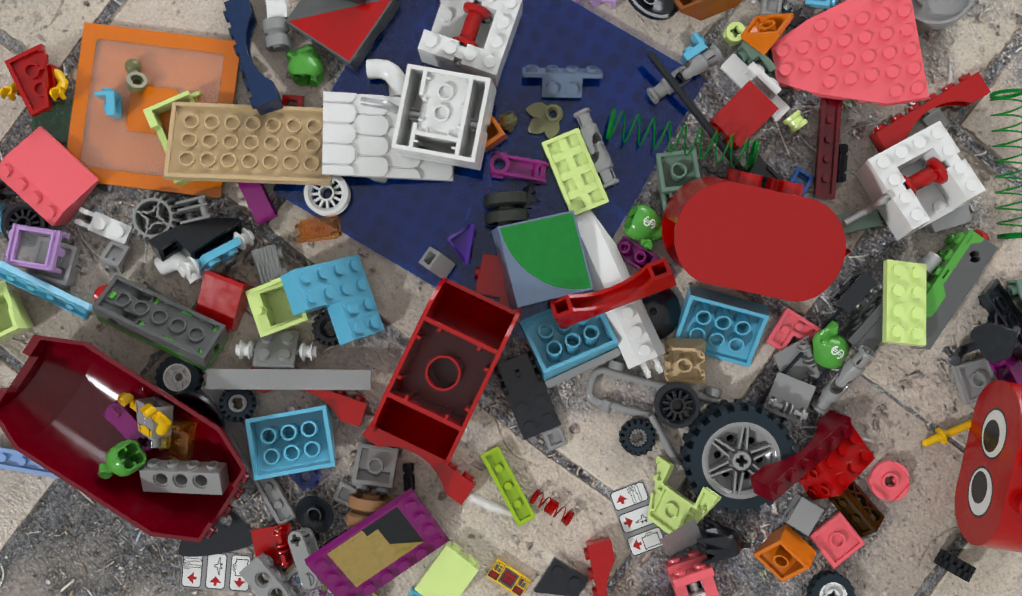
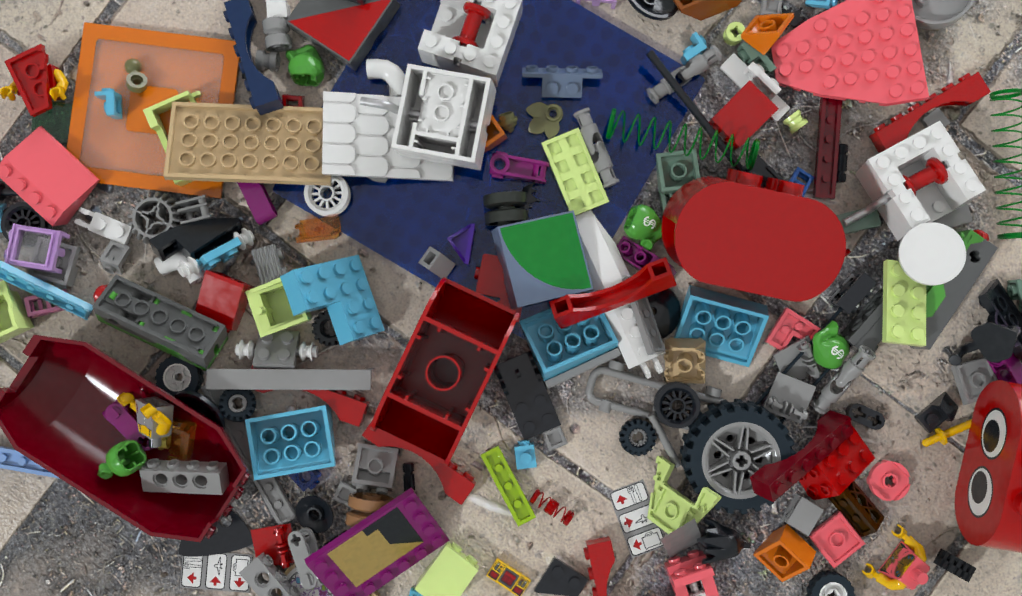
none -> bright pink slope [24,289,67,318]
none -> light grey wheel [255,50,280,72]
none -> medium azure bracket [514,440,537,470]
none -> light grey tile [622,276,665,355]
none -> black beam [845,403,885,430]
none -> torso [862,524,930,591]
none -> white piece [895,222,966,286]
none -> black slope [914,392,959,433]

